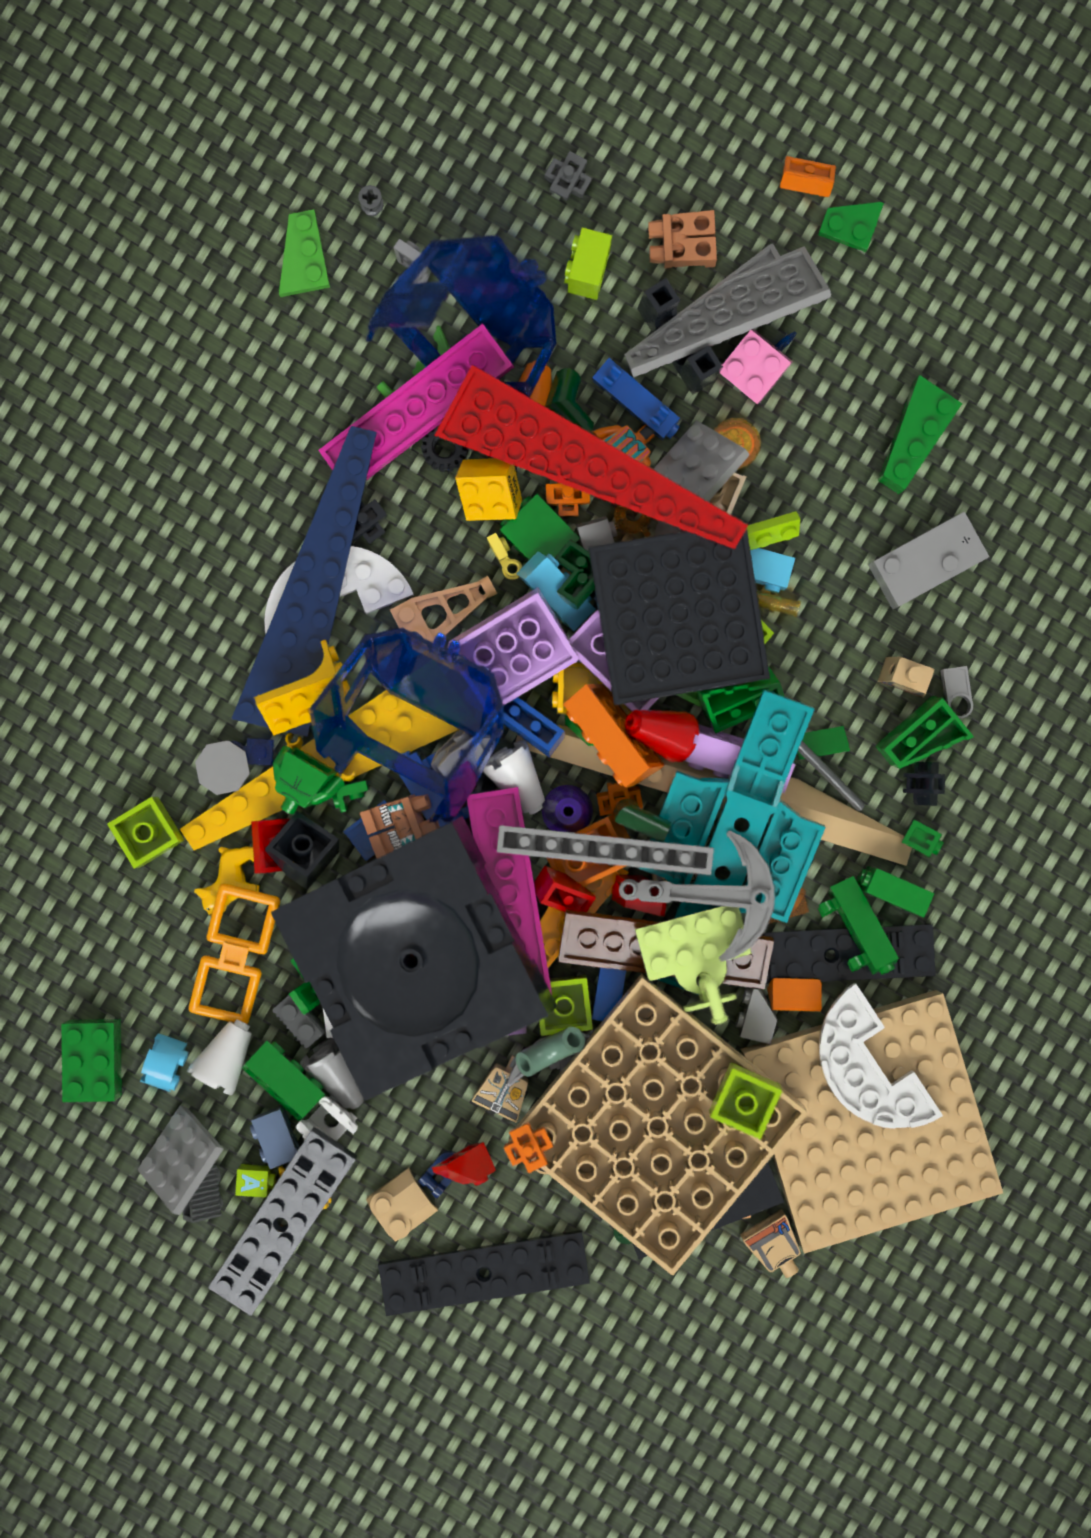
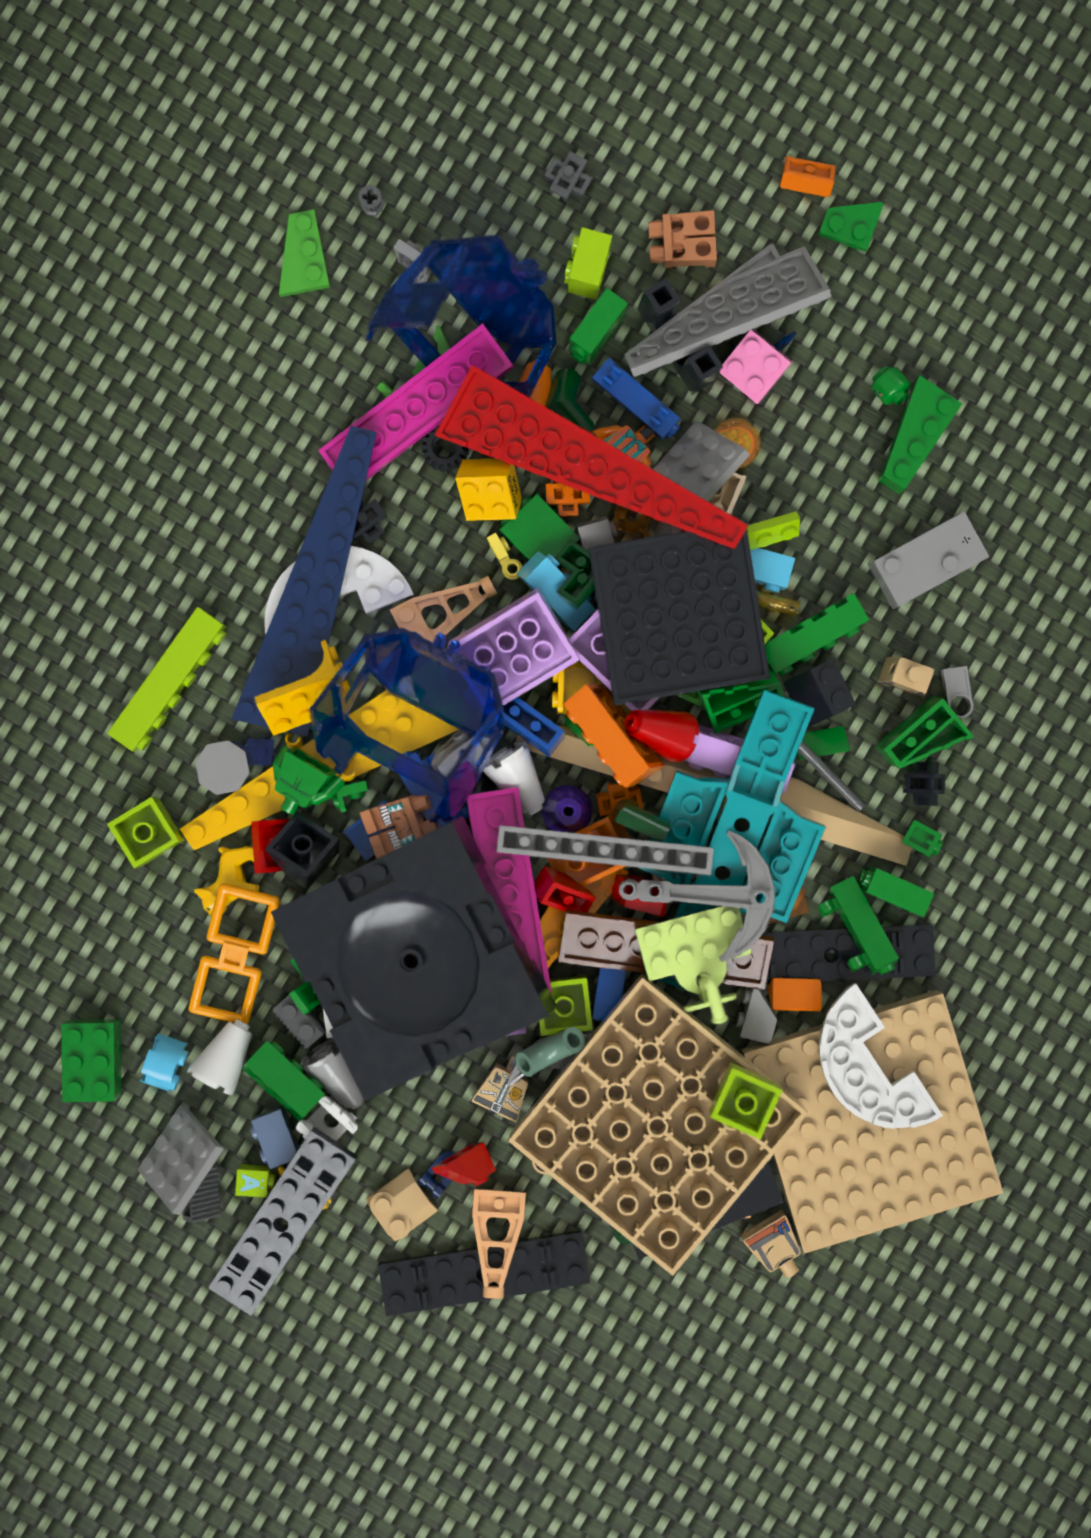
orange piece [504,1122,554,1173] -> none
none -> lime brick [107,607,227,752]
none -> light nougat plate [472,1189,526,1299]
none -> green brick [569,288,628,366]
none -> green wedge [765,593,869,676]
none -> black slope [783,658,856,728]
none -> green head [871,366,910,405]

